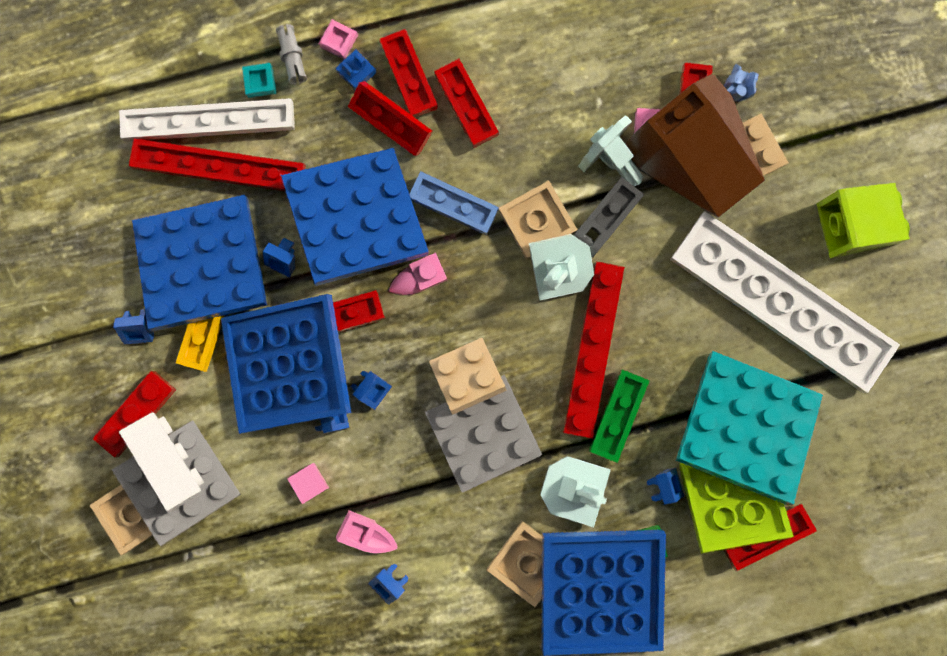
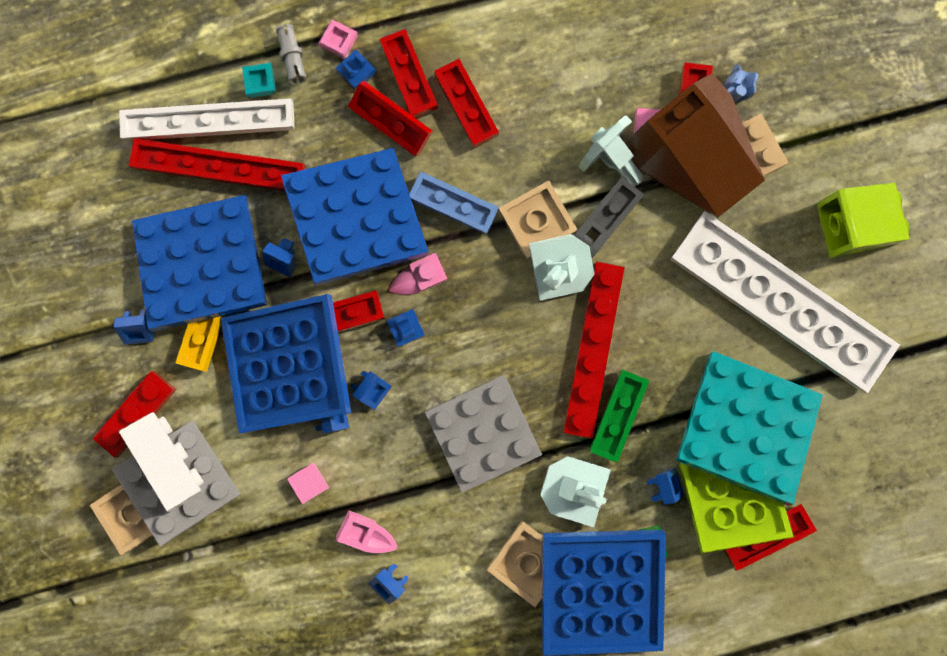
tan plate [429,338,507,415] -> none
none -> blue tile [387,309,425,348]

